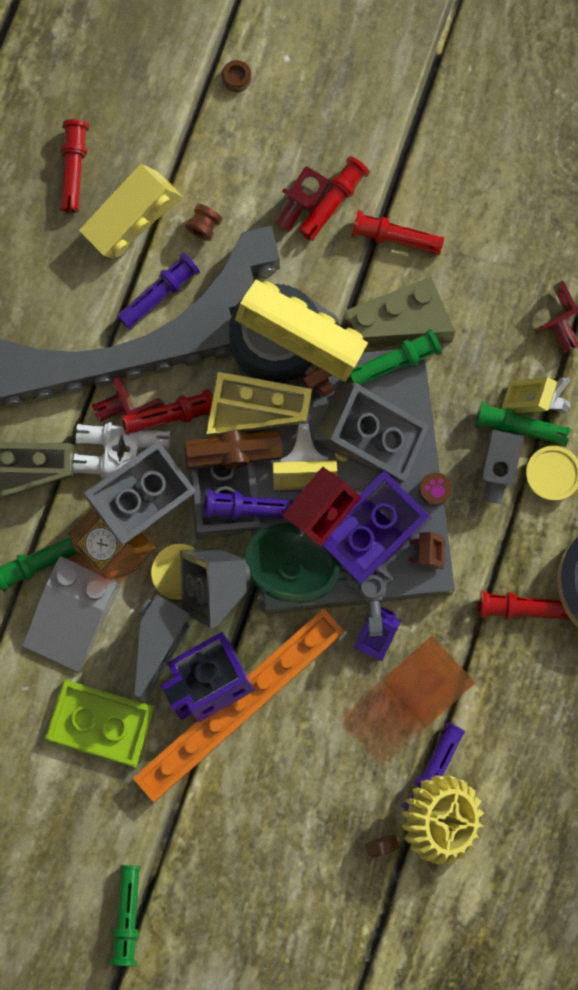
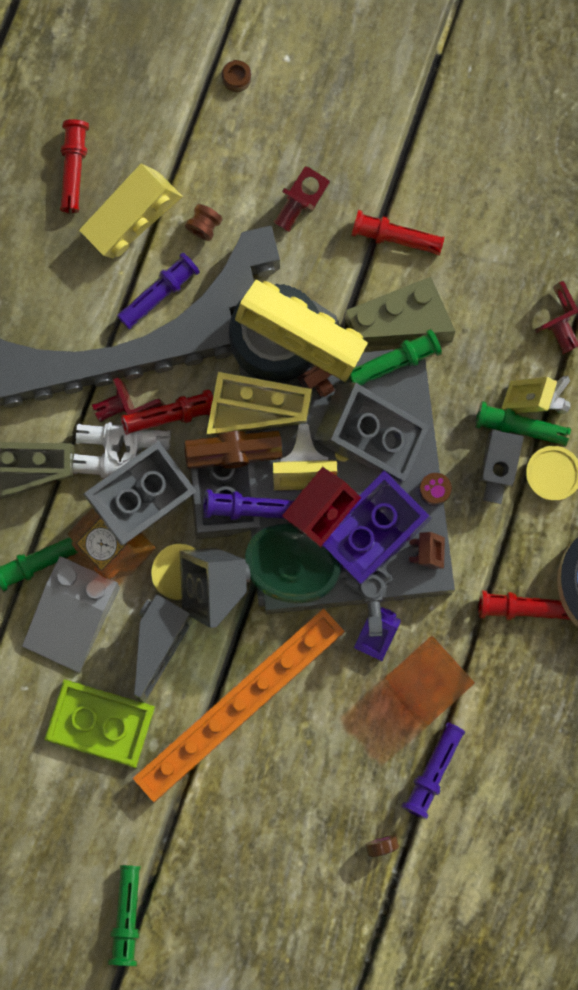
piece [161,631,255,722] -> none
red pin [298,156,370,241] -> none
light yellow gear [401,775,484,865] -> none

